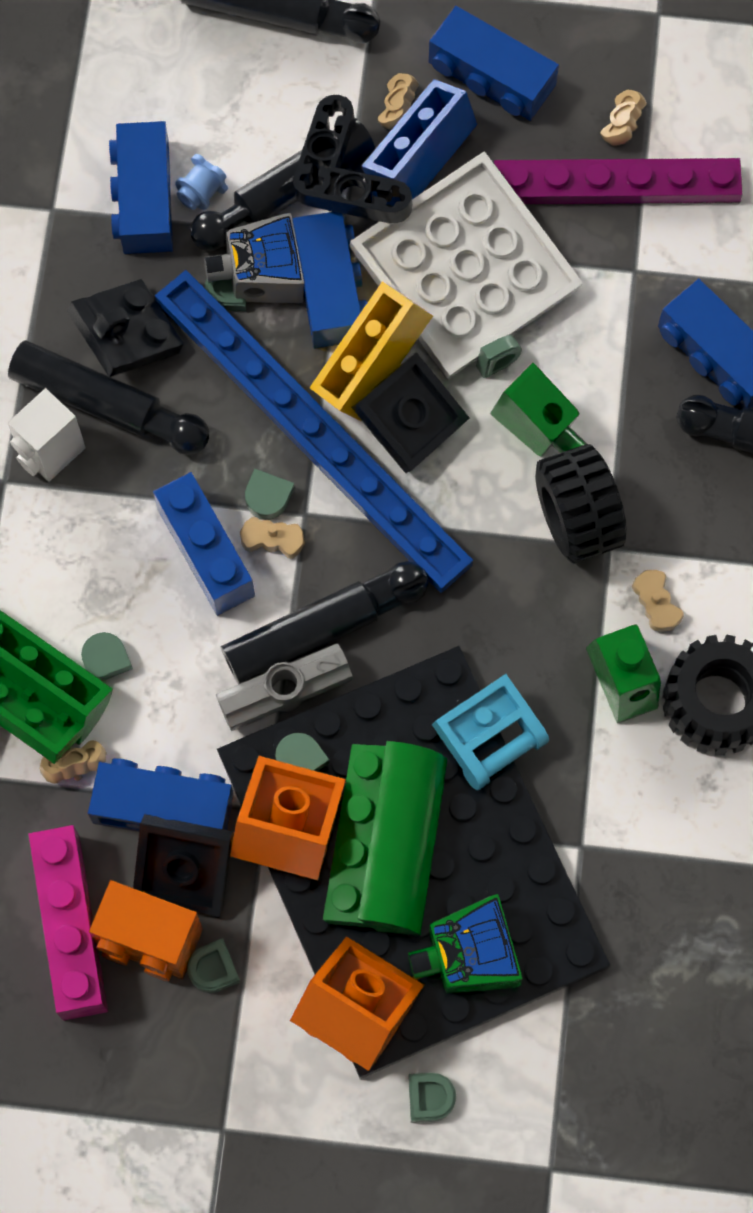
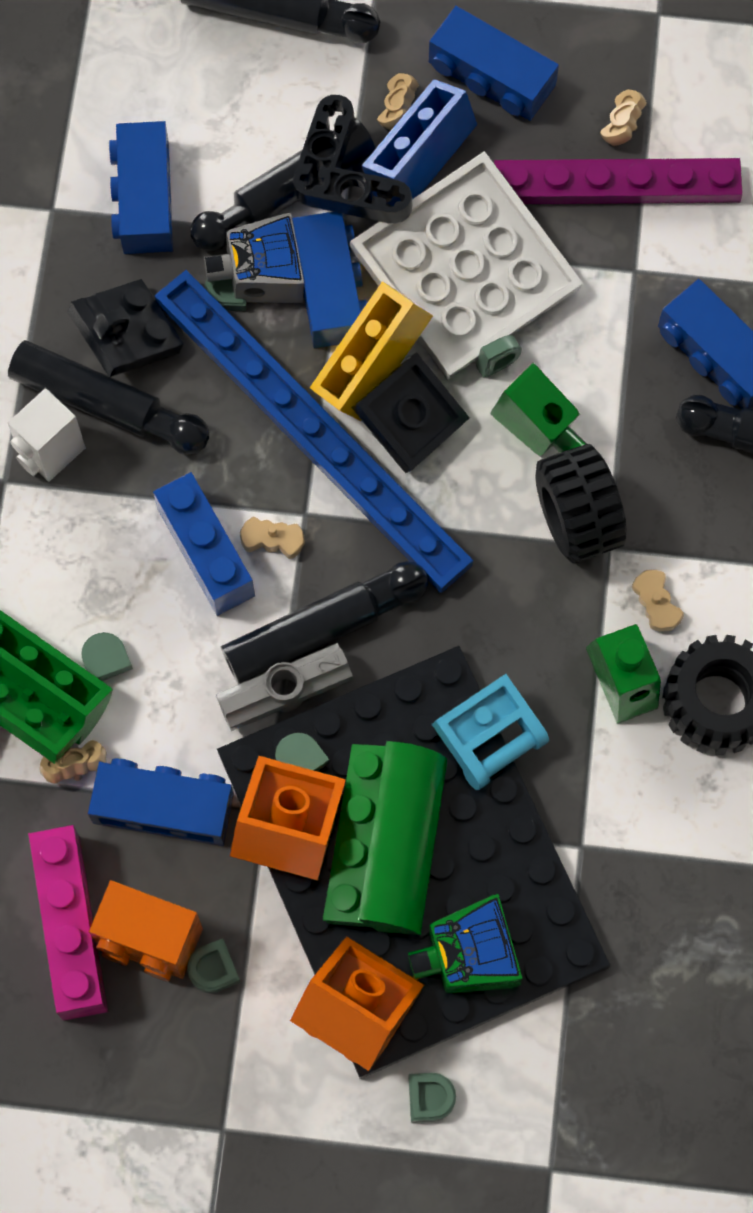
black hinge [133,814,233,917] -> none
light blue brick [175,154,228,210] -> none
sand green tile [245,469,295,520] -> none

